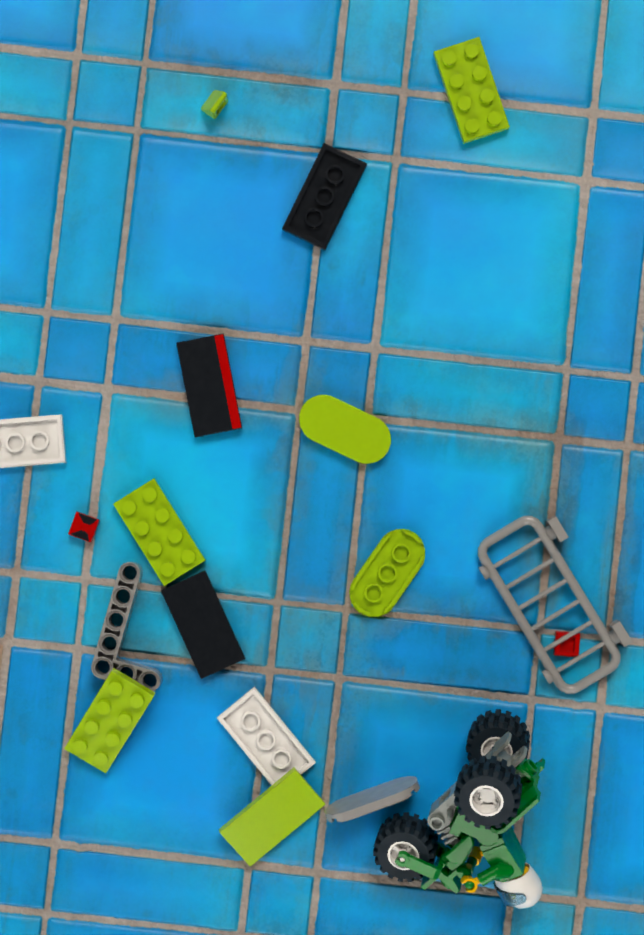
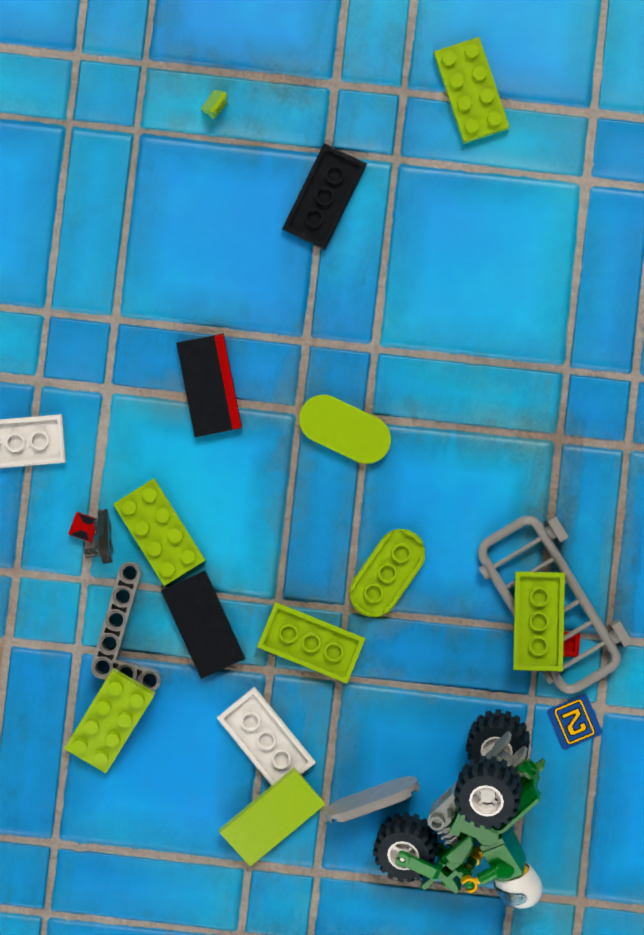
none -> clear smoke plate [84,509,114,564]
none -> lime plate [257,601,366,684]
none -> lime plate [513,571,565,671]
none -> sticker [547,694,602,749]

